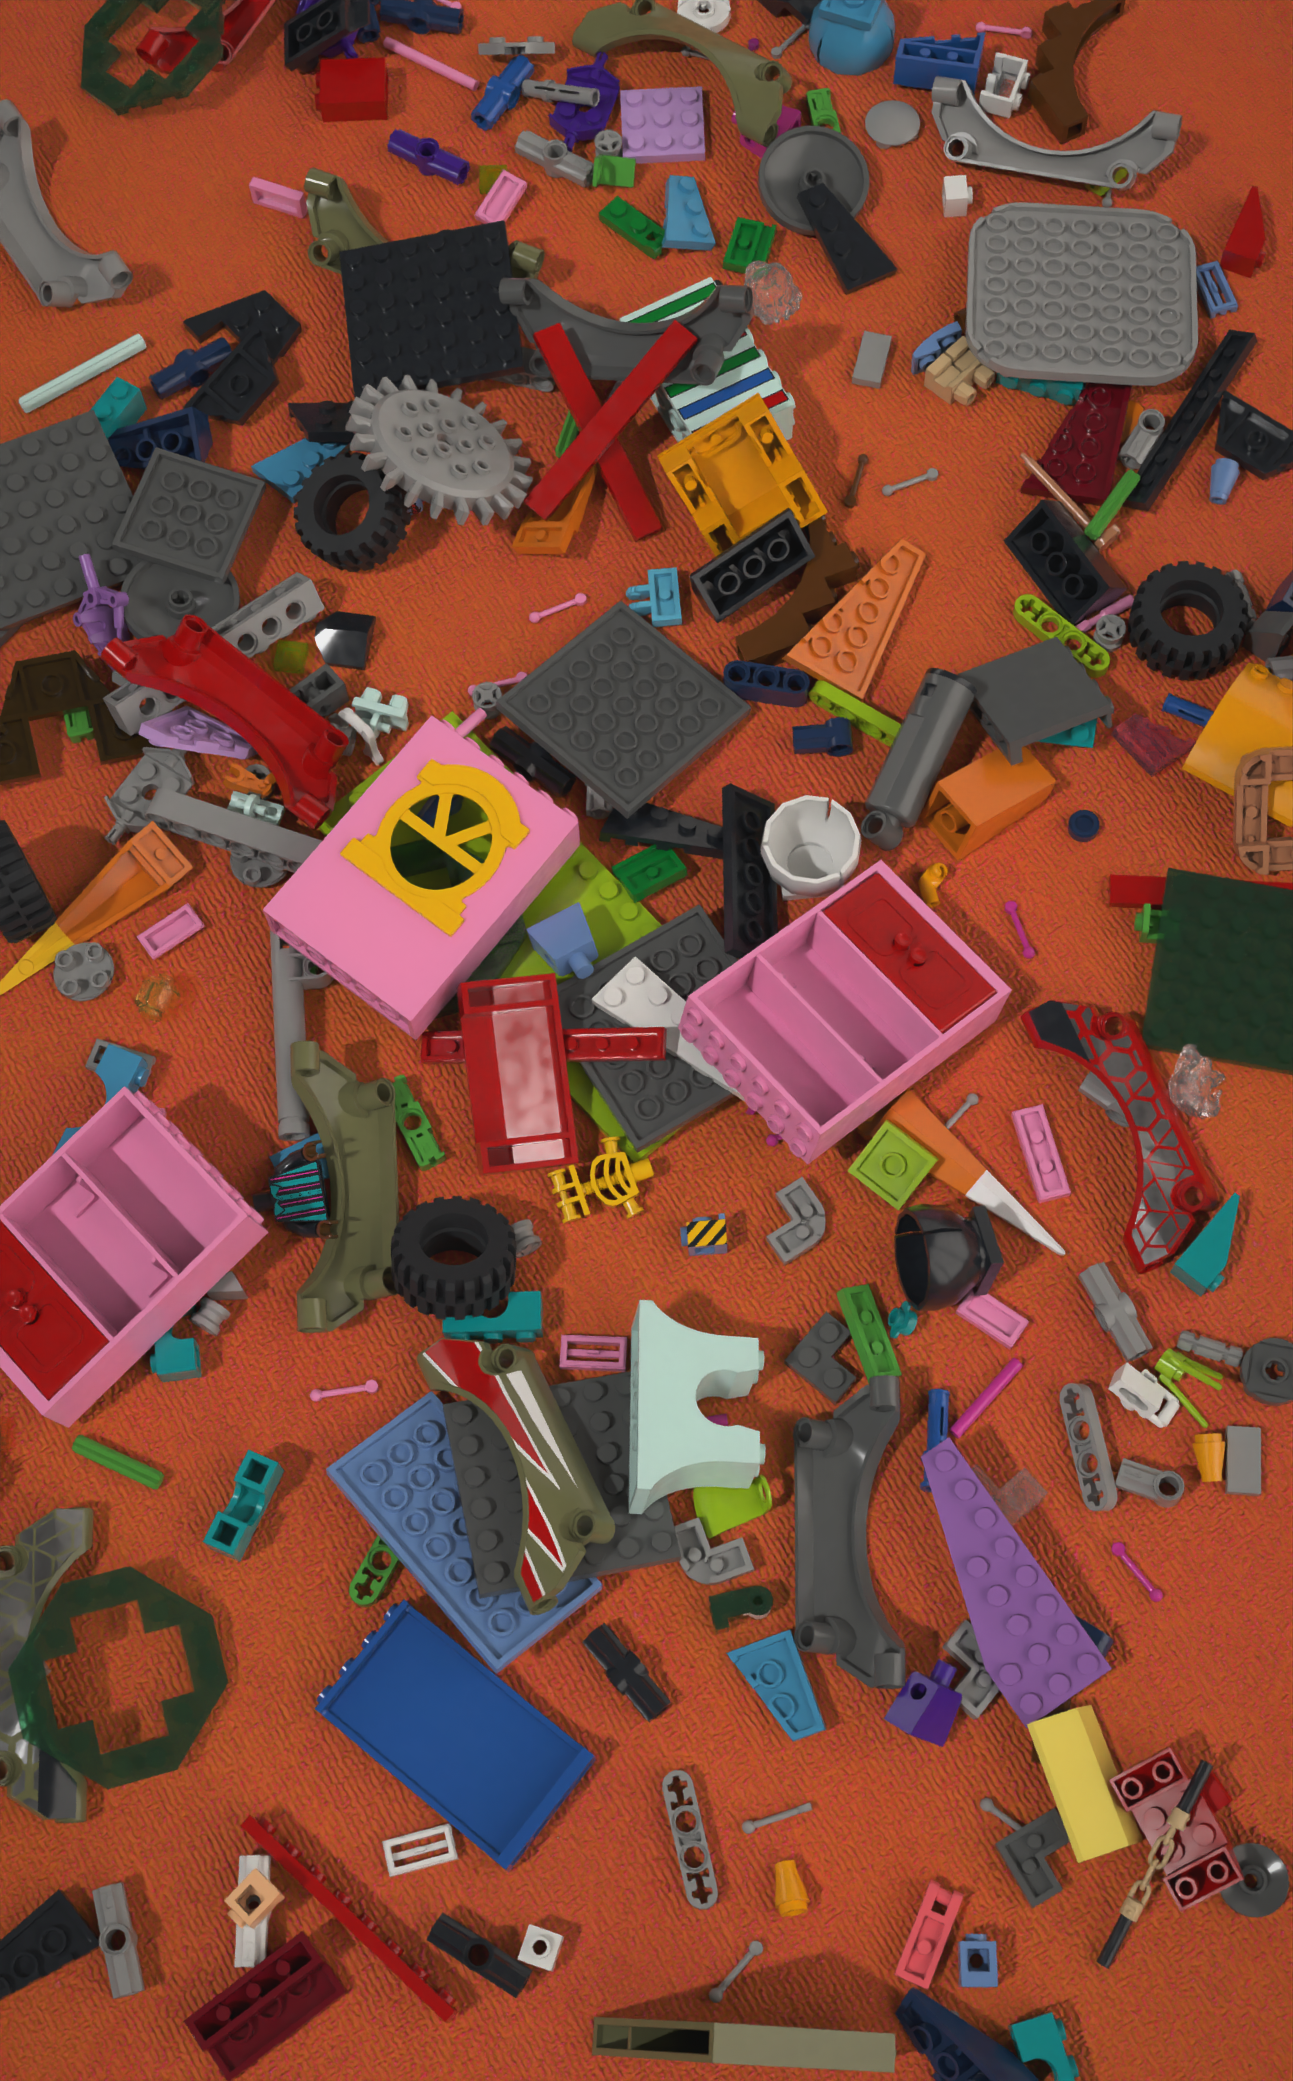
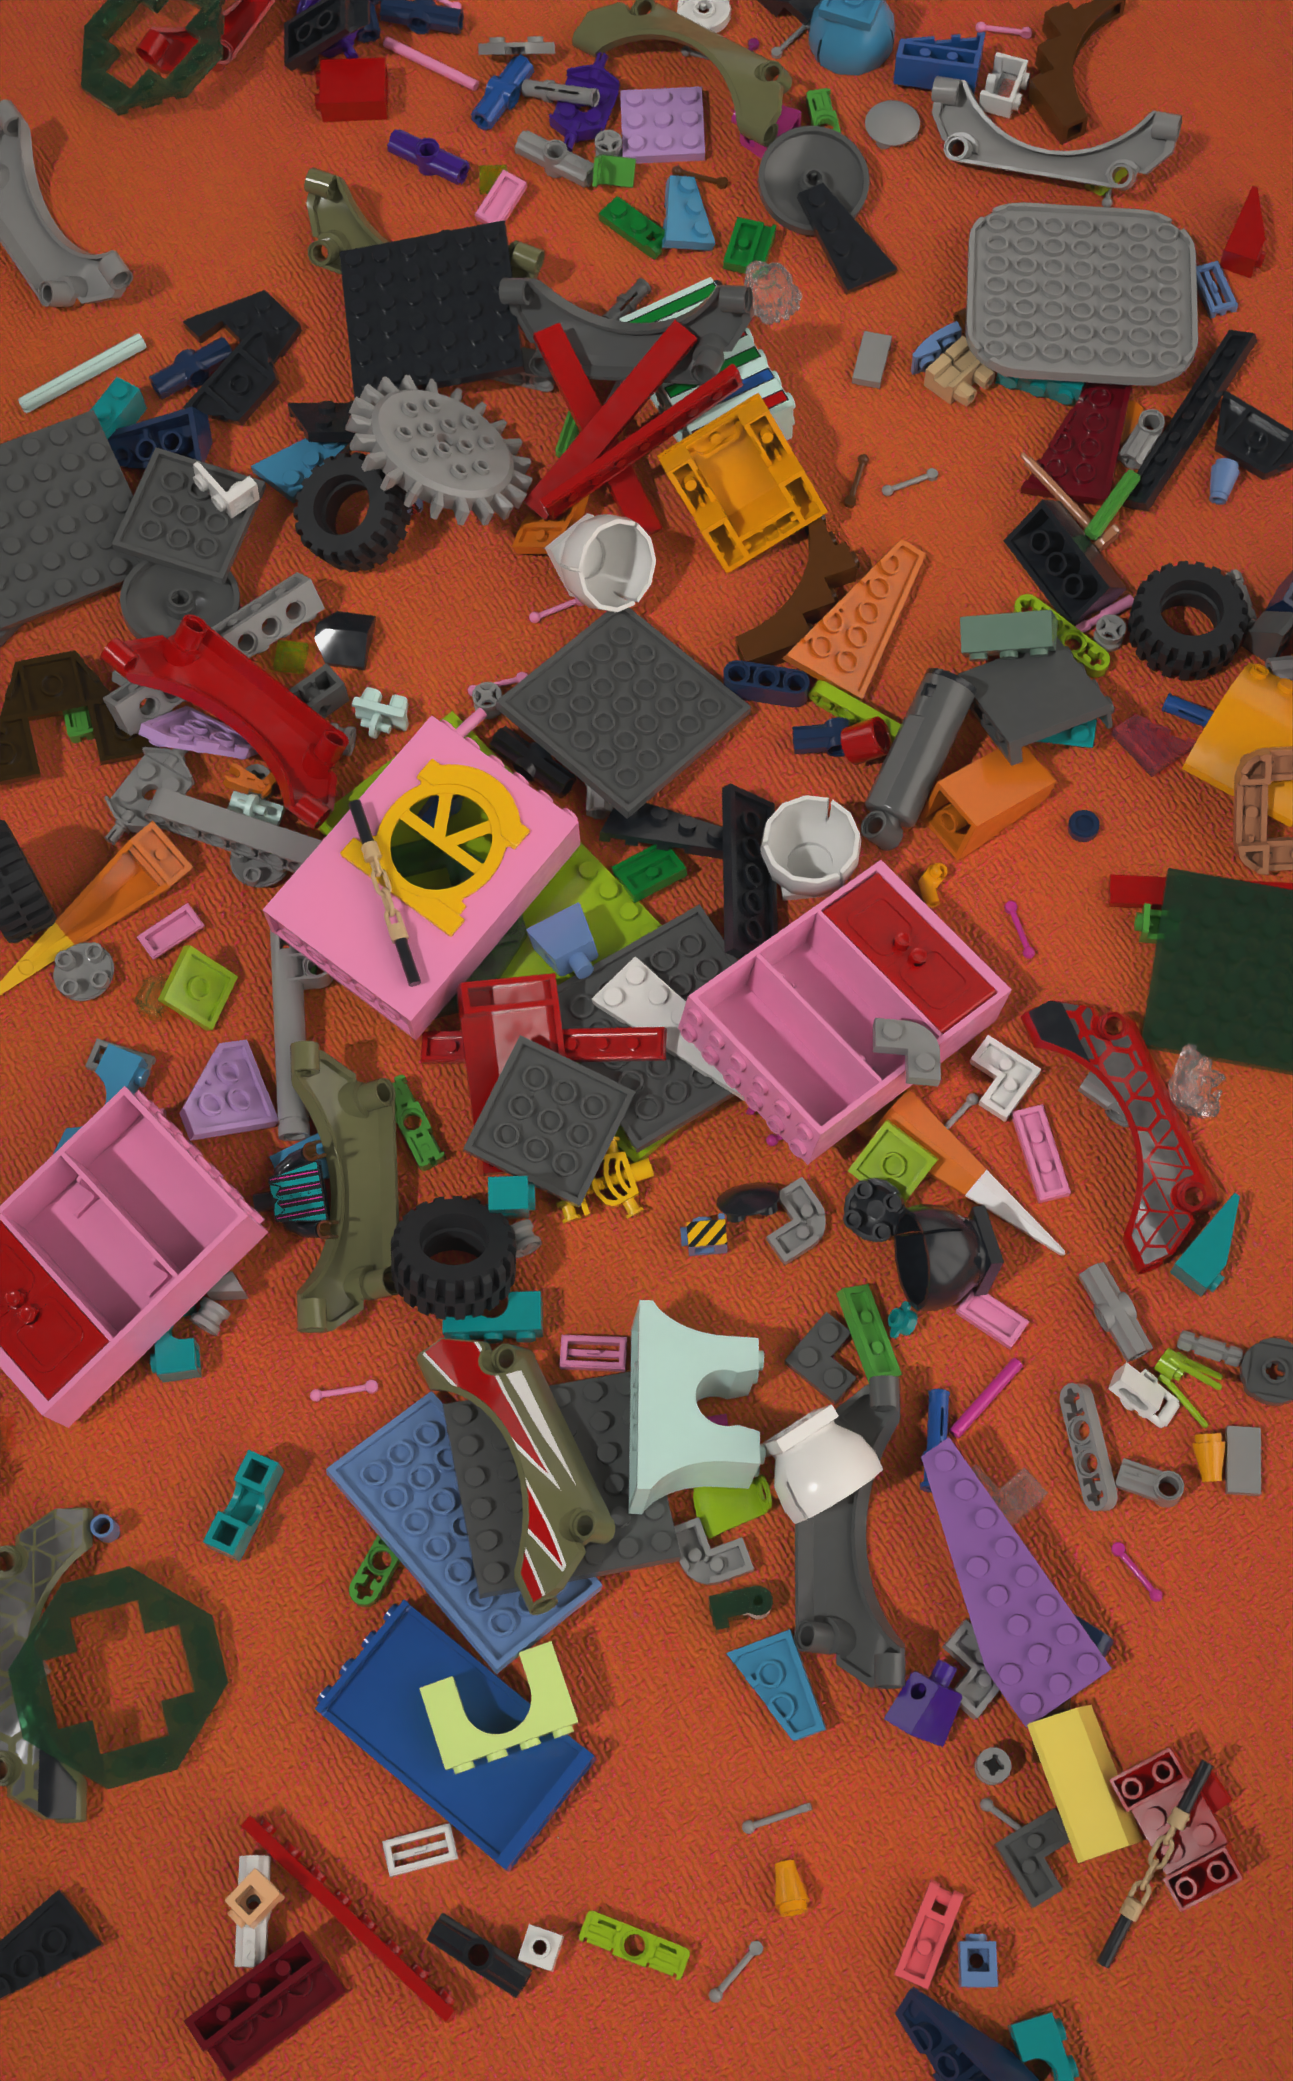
bright green axle [72,1435,164,1490] -> none
medium lavender bar [73,554,130,670] -> none
light grey piece [92,1883,145,1999] -> none
bright pink tile [249,177,308,219] -> none
white helmet [328,707,384,766] -> none
black piece [582,1623,671,1723] -> none
olive slope [592,2017,896,2073] -> none
medium azure hinge [626,567,682,627] -> none
light grey beam [662,1770,718,1910] -> none
black slope [689,508,815,623] -> none
white plate [942,175,973,217] -> none
dark grey dish [1220,1843,1289,1917] -> none
none -> medium blue hinge [90,1514,120,1543]
none -> lime plate [158,945,238,1031]
none -> lavender plate [179,1039,278,1141]
none -> white bracket [193,461,260,518]
none -> piece [349,800,421,987]
none -> yellowish green arch [419,1641,579,1775]
none -> dark grey plate [463,1035,636,1208]
none -> teal arch [488,1176,536,1219]
none -> red tile [540,363,743,520]
none -> white plate [545,513,656,612]
none -> lime piece [579,1911,690,1980]
none -> dark grey pin [602,278,652,321]
none -> reddish brown hinge [672,166,728,189]
none -> black dish [717,1182,780,1223]
none -> white plate [762,1404,883,1524]
none -> red piece [840,716,892,765]
none -> black dish [843,1178,906,1242]
none -> light grey plate [873,1018,941,1086]
none -> sand green slope [960,610,1058,662]
none -> white plate [970,1035,1041,1122]
none -> light grey wheel [974,1747,1011,1785]

